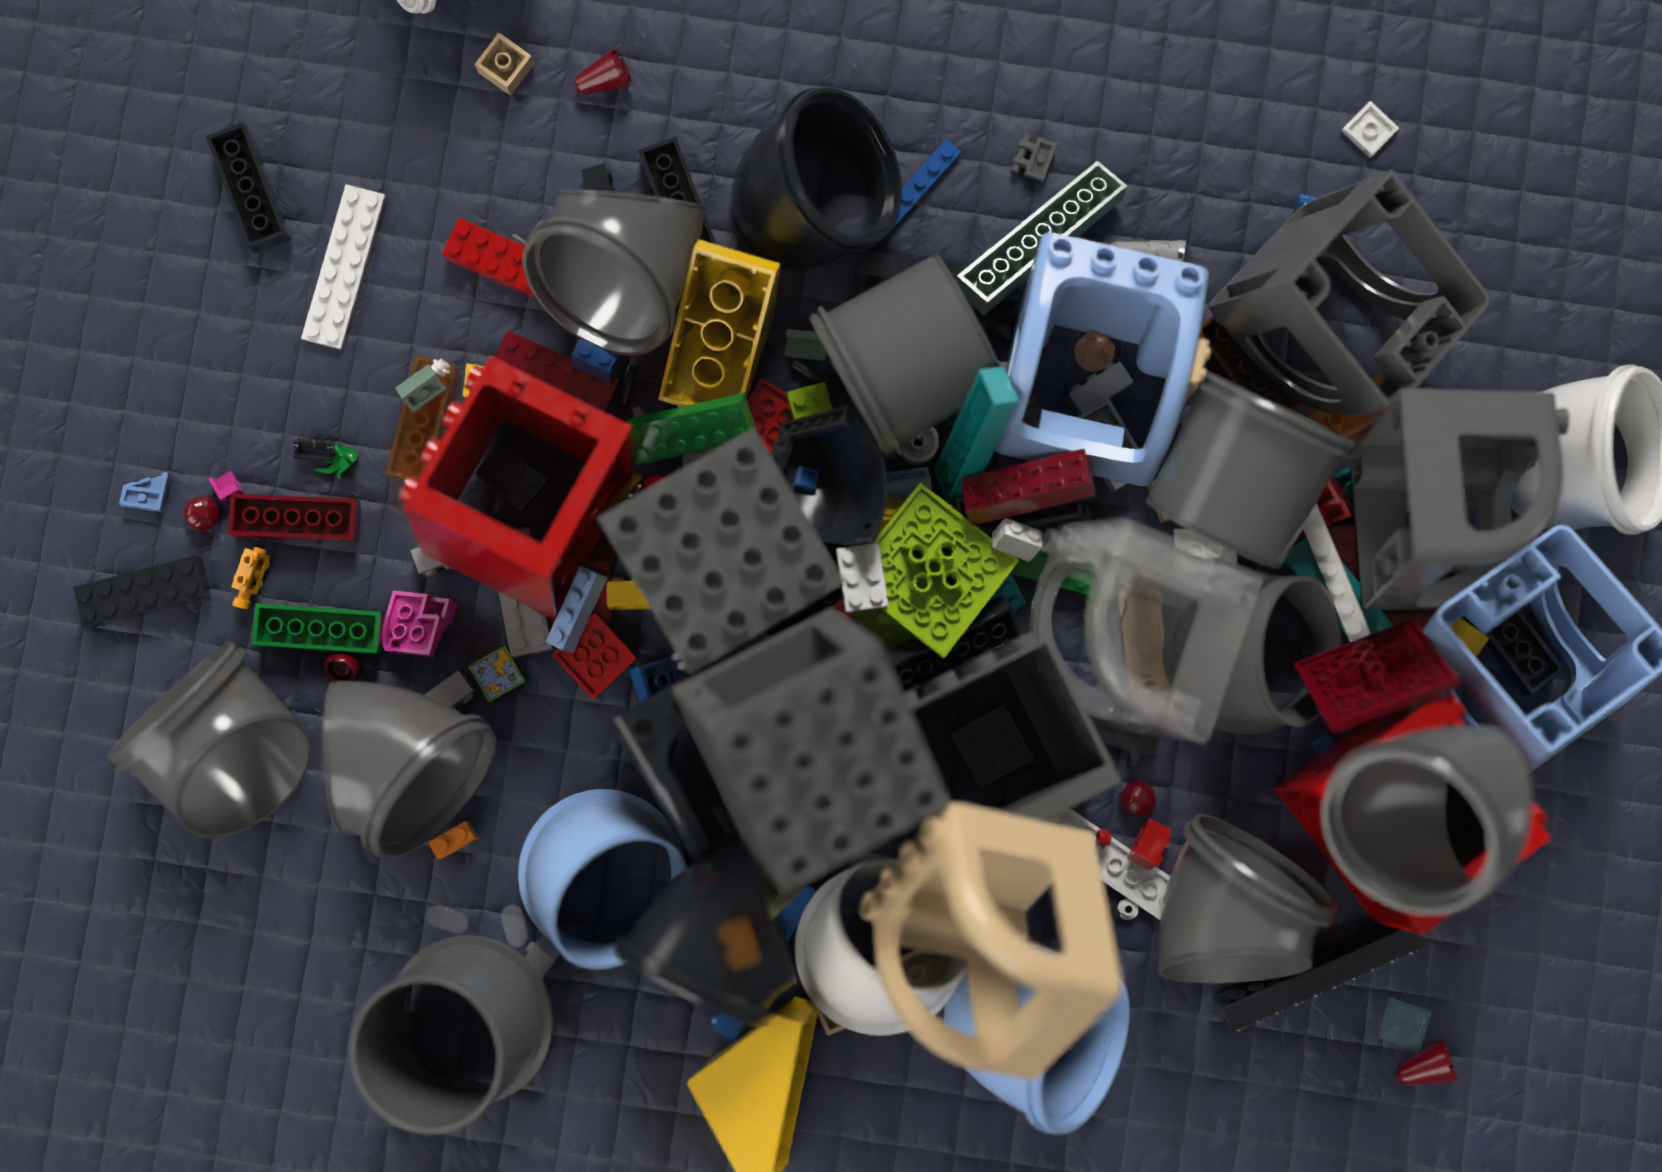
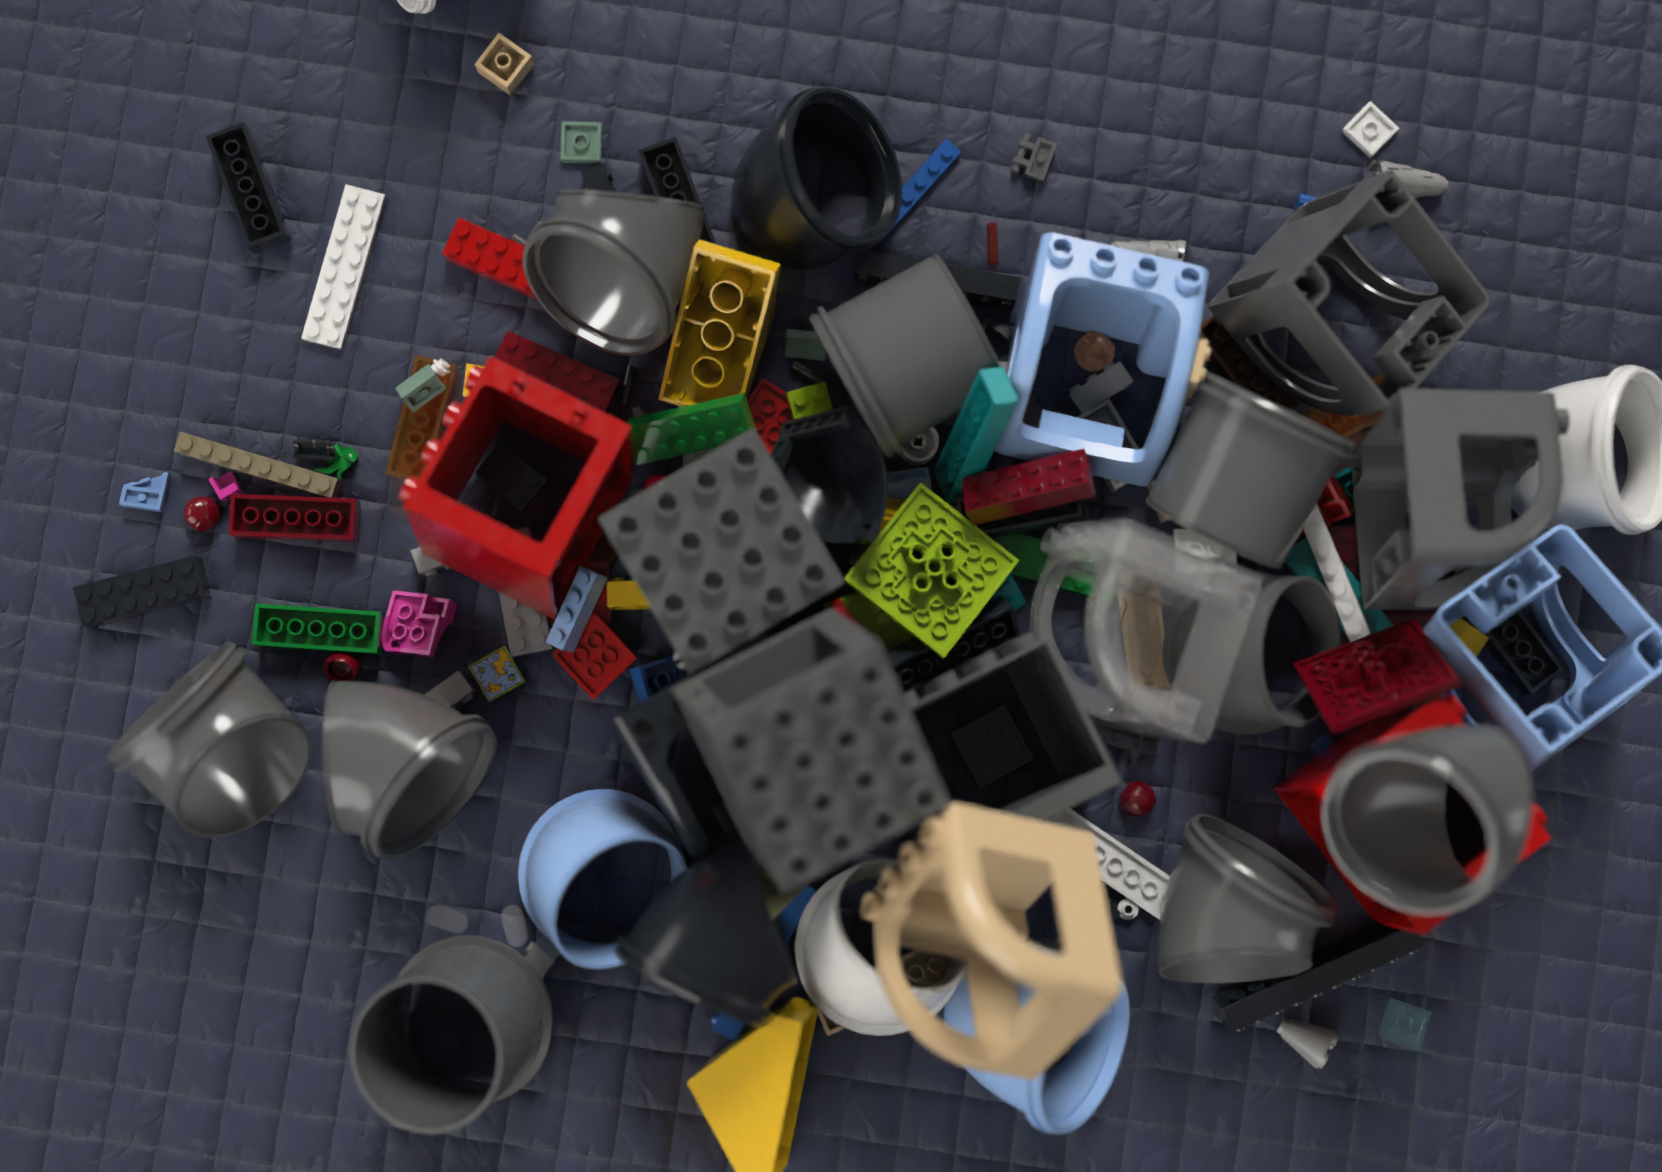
light orange brick [232,547,270,610] -> none
orange brick [429,821,478,860] -> none
blue brick [571,339,618,383] -> none
dark red cone [574,48,632,95] -> none
reddish brown plate [595,472,644,529] -> none
clear orange brick [717,914,761,971] -> none
blue tile [794,465,819,492] -> none
white plate [836,543,888,613] -> none
sand green brick [956,161,1127,315] -> none
white brick [993,518,1042,562] -> none
red plate [1095,829,1112,849] -> none
red brick [1127,818,1172,870] -> none
dark red cone [1395,1039,1458,1086] -> none
none -> dark tan brick [174,432,343,498]
none -> sand green tile [560,121,603,164]
none -> clear red piece [987,222,998,264]
none -> light grey cone [1277,1017,1339,1069]
none -> light grey cone [1365,160,1448,198]

